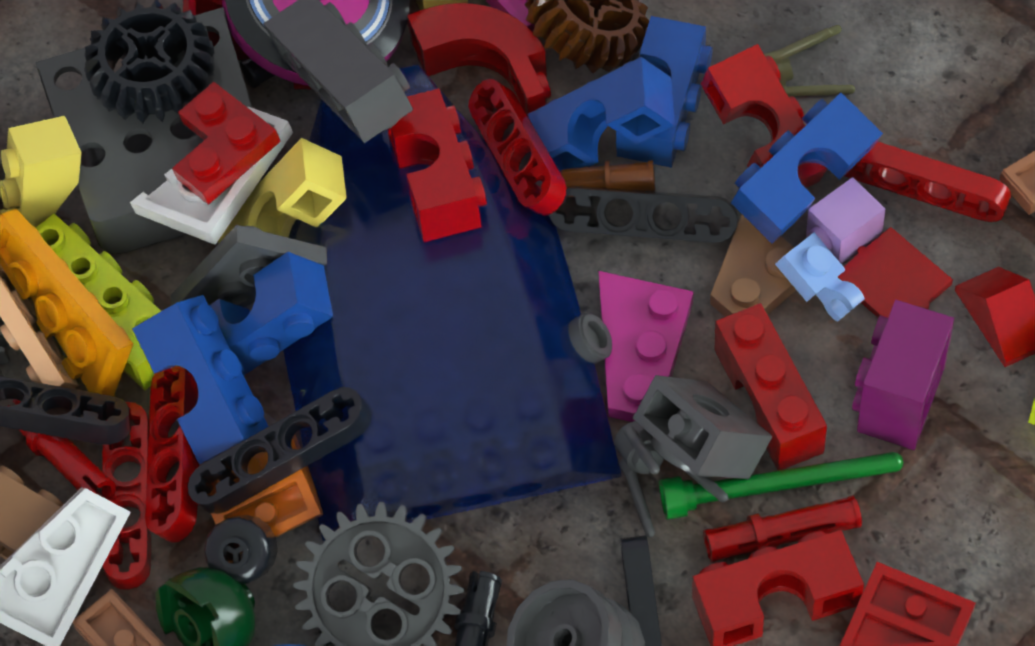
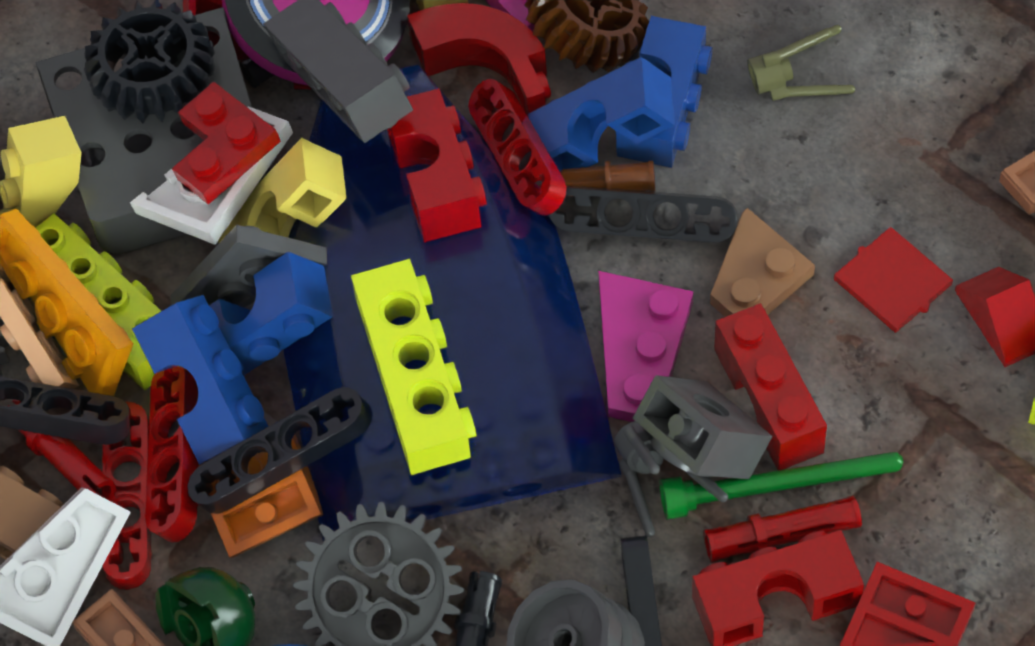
black head [204,515,278,584] -> none
dark grey tile [566,313,612,365] -> none
red arch [701,44,827,188] -> none
blue arch [731,93,883,244] -> none
light blue plate [775,232,865,322] -> none
lavender brick [806,177,886,264] -> none
red beam [844,142,1011,222] -> none
magenta brick [852,299,954,451] -> none
none -> neon yellow brick [351,259,477,475]

